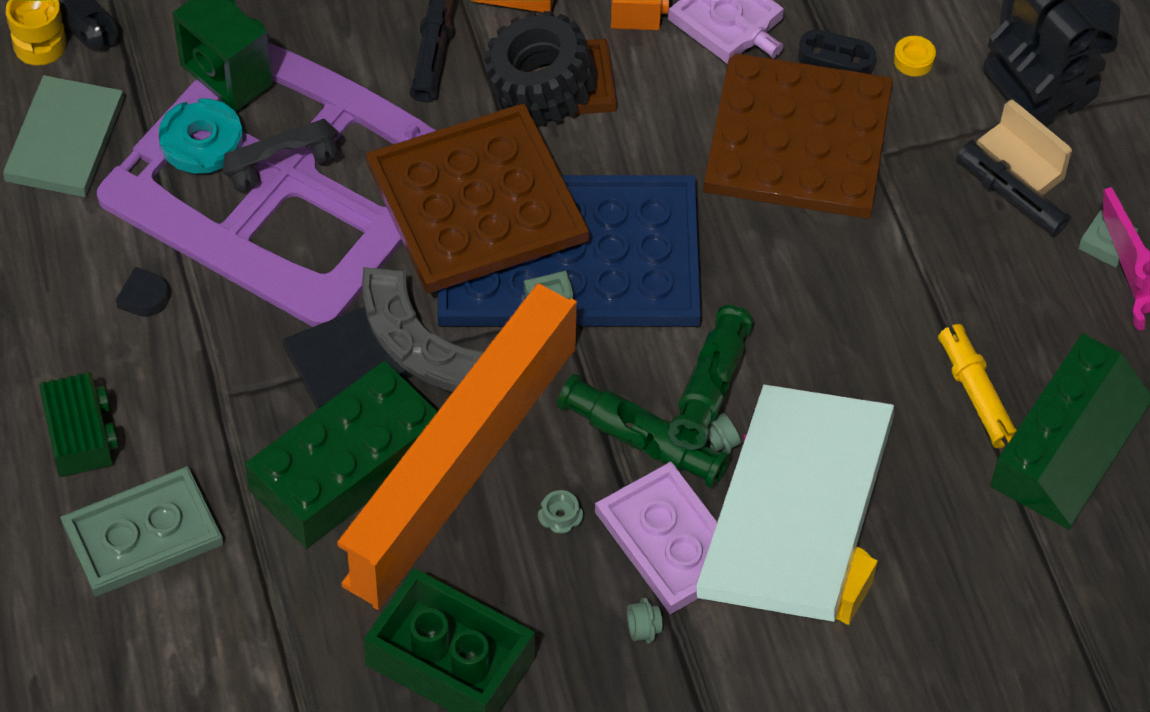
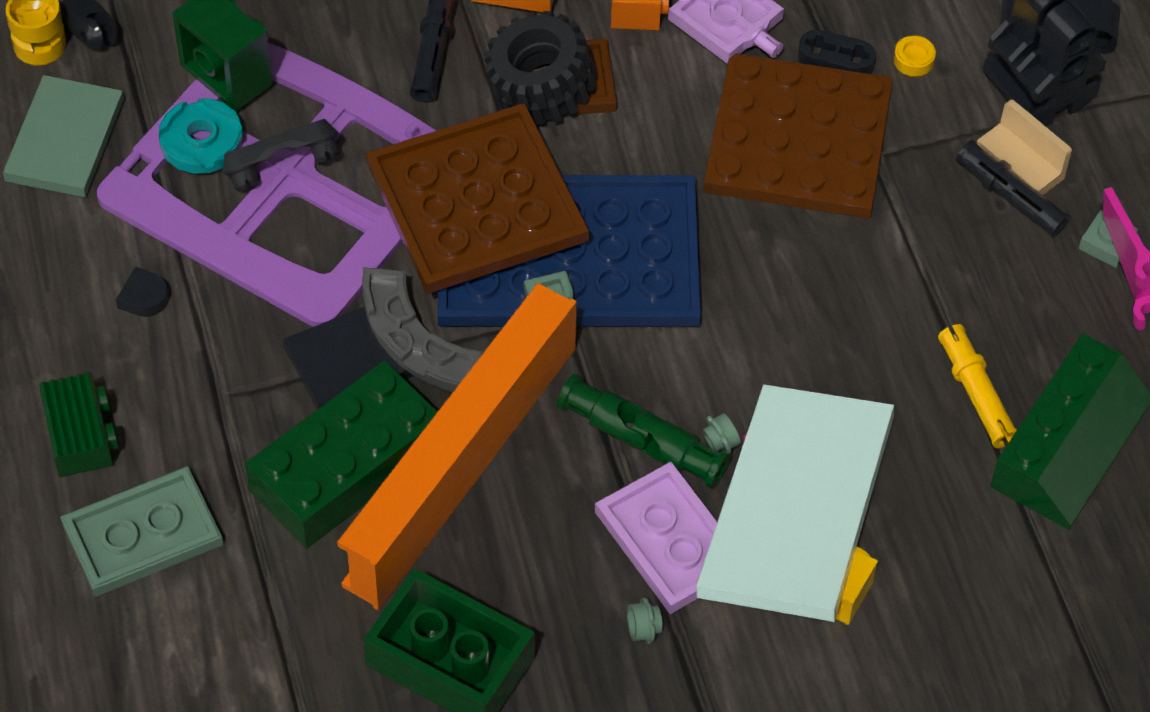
sand green plate [538,490,583,534] -> none
dark green piece [668,304,753,450] -> none

